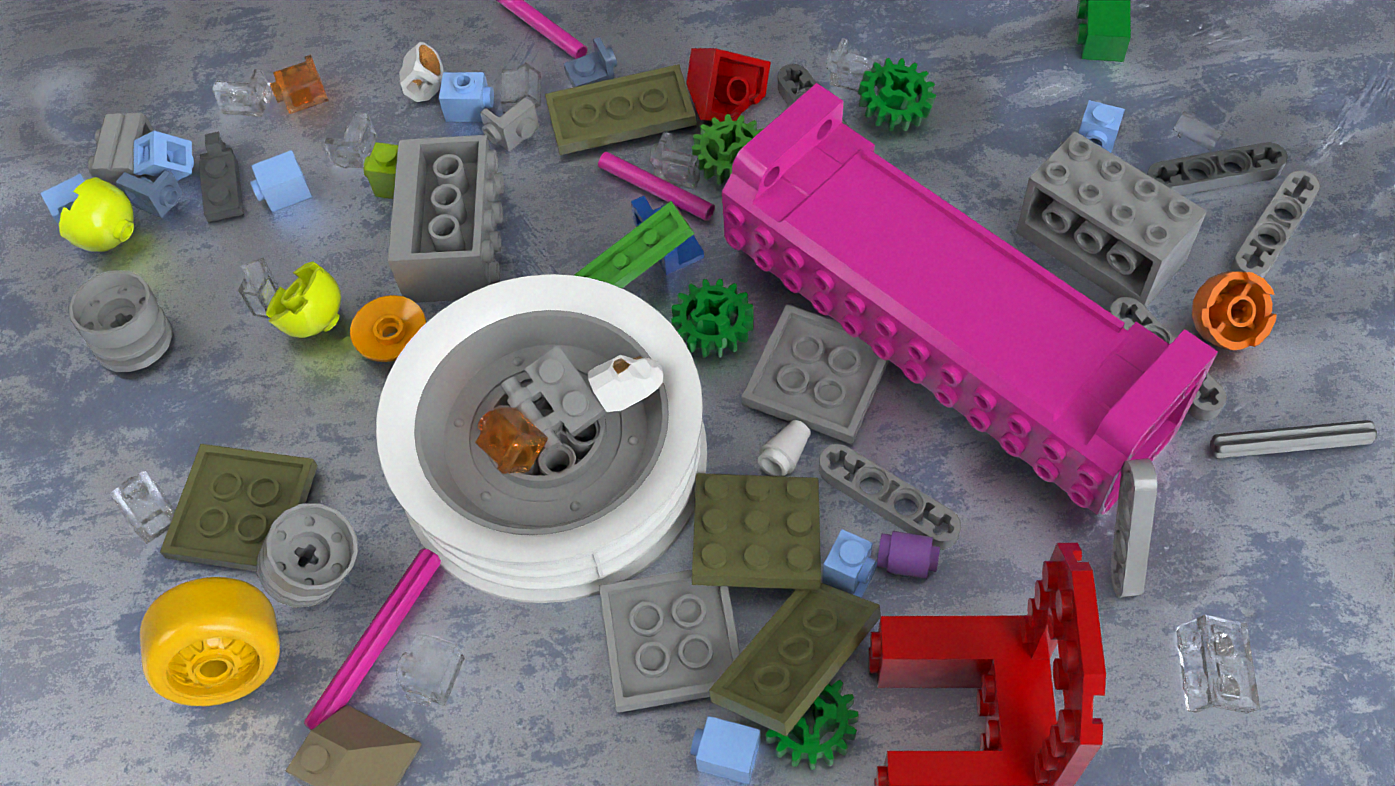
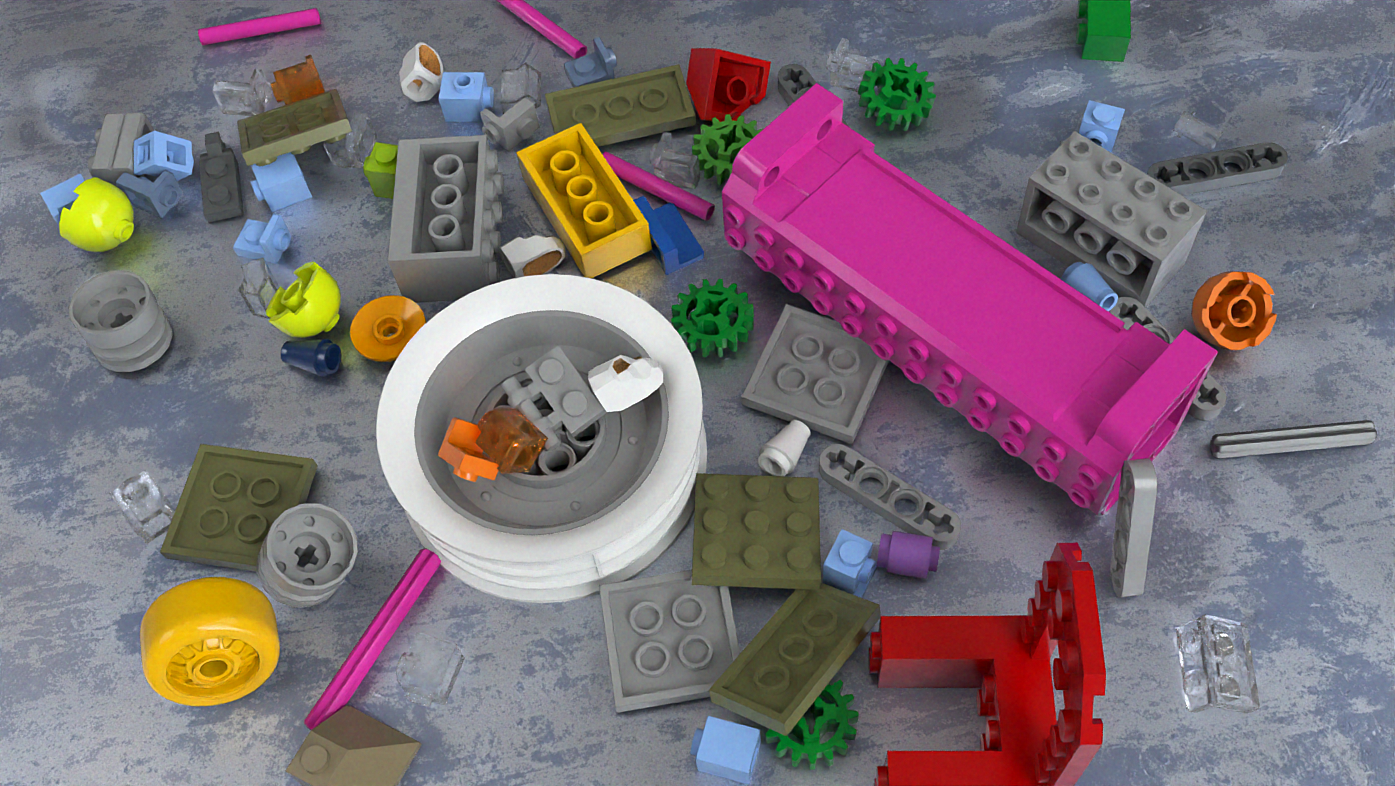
bright green plate [573,201,695,288] -> none
light grey beam [1231,171,1320,278] -> none
none -> dark pink piece [198,8,321,46]
none -> light blue bracket [233,214,291,264]
none -> olive plate [237,88,352,166]
none -> dark blue cone [281,339,342,377]
none -> orange bracket [437,417,501,482]
none -> white rock [498,235,566,278]
none -> yellow brick [516,123,652,279]
none -> light blue cone [1061,262,1118,311]

